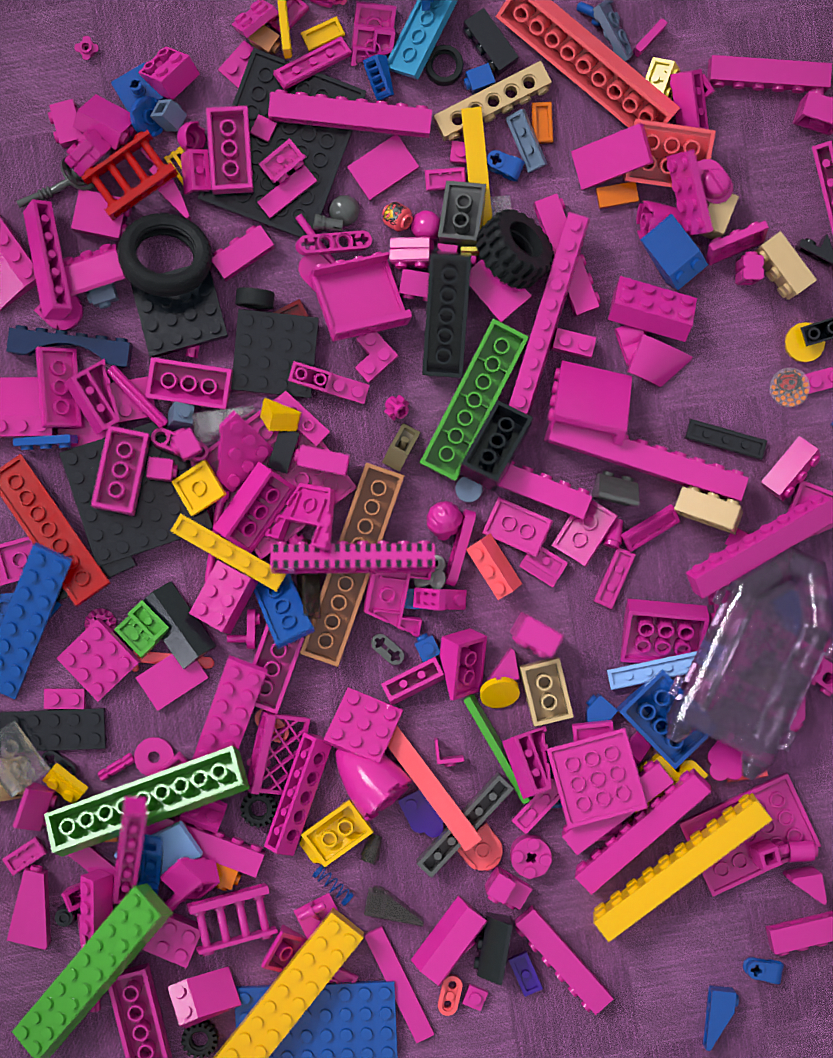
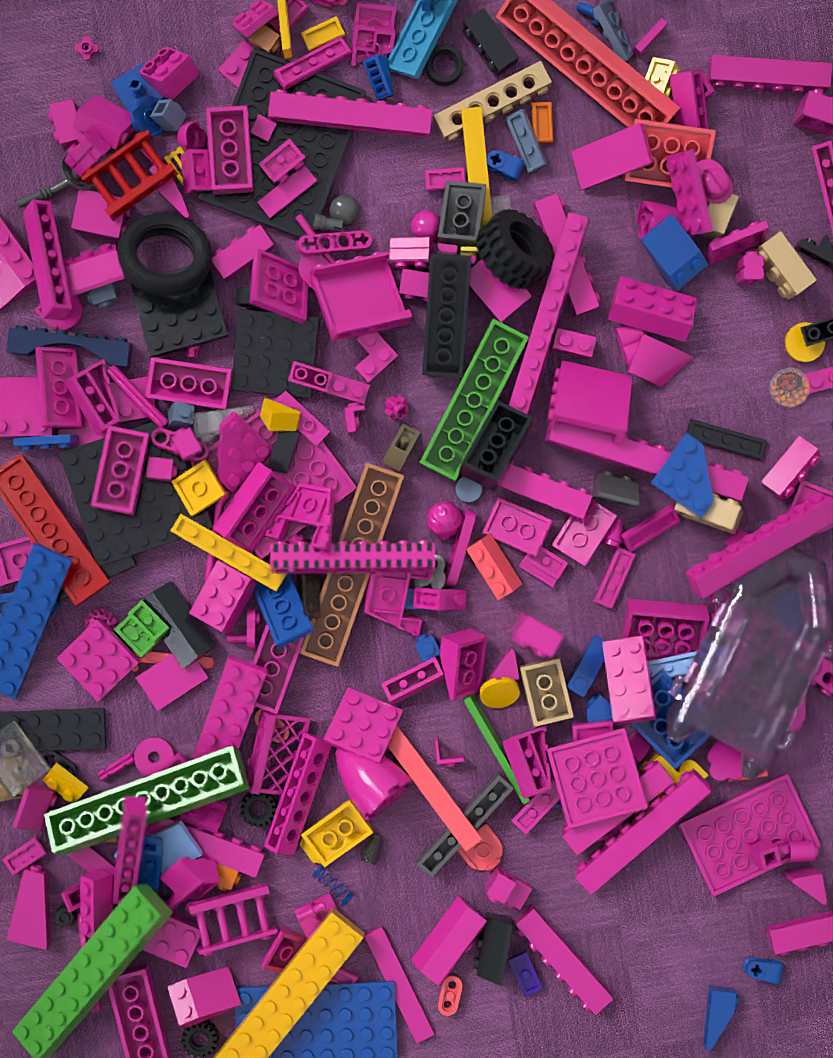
dark pink plate [44,688,86,709] -> none
dark pink brick [294,445,350,477] -> none
dark pink tile [347,135,419,201] -> none
clear smoke slope [364,885,424,926] -> none
dark grey beam [371,633,404,665] -> none
coral head [382,202,413,232] -> none
dark purple plate [398,789,443,838] -> none
dark pink plate [450,141,466,164] -> none
dark pink plate [462,983,488,1011] -> none
blue brick [463,63,496,95] -> none
dark pink brick [510,834,552,879] -> none
yellow brick [593,793,772,942] -> none
orange tile [596,182,639,209] -> none
none -> dark pink plate [250,248,308,324]
none -> dark pink bracket [344,402,365,435]
none -> blue slope [565,634,606,697]
none -> piece [602,636,657,725]
none -> blue plate [650,433,714,518]

